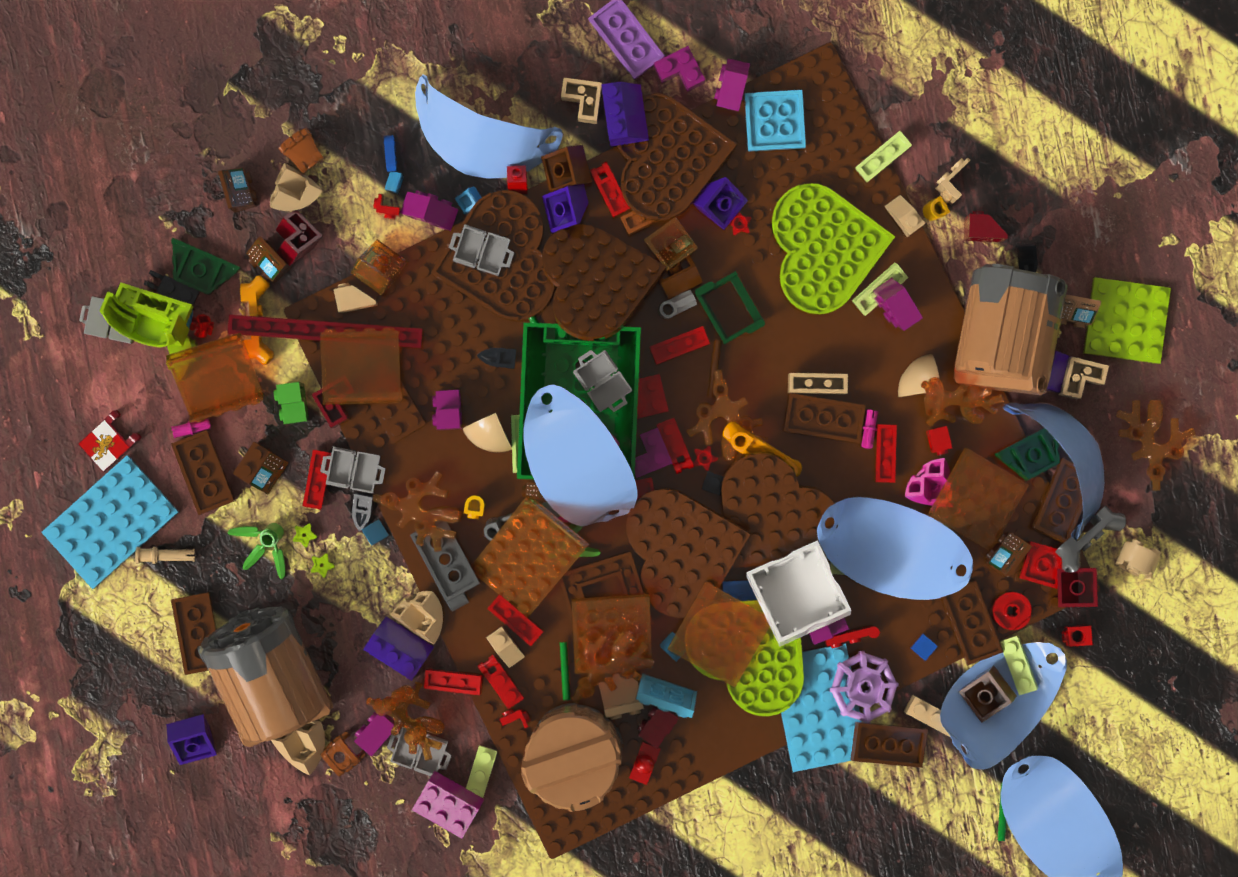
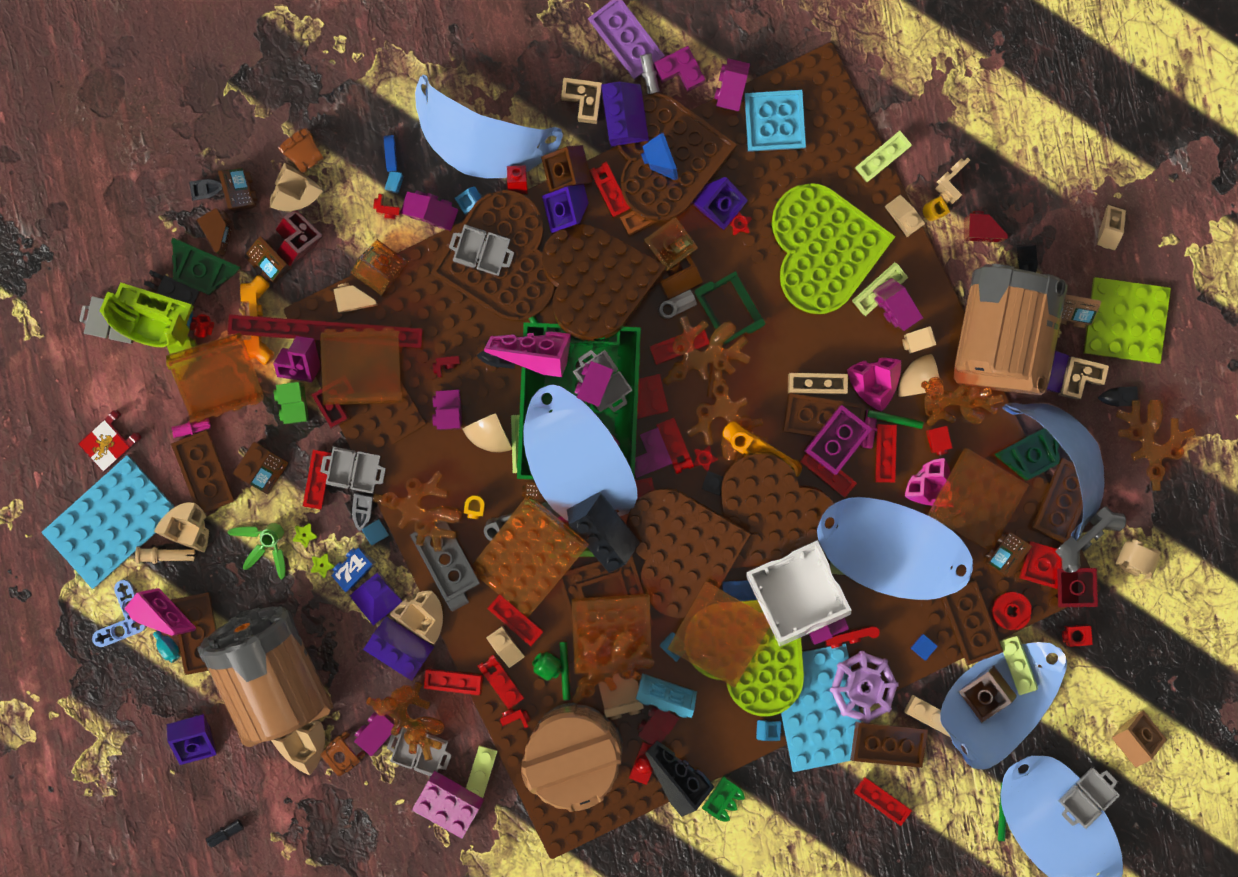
none -> light blue beam [92,580,147,647]
none -> dark pink slope [125,588,196,636]
none -> teal plant [153,630,181,663]
none -> tan brick [154,502,209,552]
none -> black plate [189,179,222,201]
none -> reddish brown slope [196,208,232,256]
none -> black axle [206,819,244,848]
none -> magenta brick [273,336,321,382]
none -> blue slope [331,547,376,592]
none -> dark purple slope [350,572,403,626]
none -> dark red bracket [433,356,461,378]
none -> dark pink wedge [484,332,571,377]
none -> green head [532,652,562,681]
none -> black slope [567,492,640,573]
none -> magenta brick [574,361,613,407]
none -> light grey pin [640,53,660,94]
none -> blue slope [641,133,678,180]
none -> black wedge [645,741,714,817]
none -> clear orange plant [663,316,750,385]
none -> green plate [702,776,745,822]
none -> dark azure slope [756,720,781,741]
none -> red plate [800,453,857,498]
none -> magenta brick [804,405,872,475]
none -> dark pink brick [847,358,901,412]
none -> red plate [853,776,912,826]
none -> green bar [867,410,924,429]
none -> tan slope [902,326,936,354]
none -> light grey piece [1058,767,1120,829]
none -> tan slope [1097,205,1126,250]
none -> black plate [1098,386,1138,407]
none -> medium nougat slope [1112,710,1167,768]

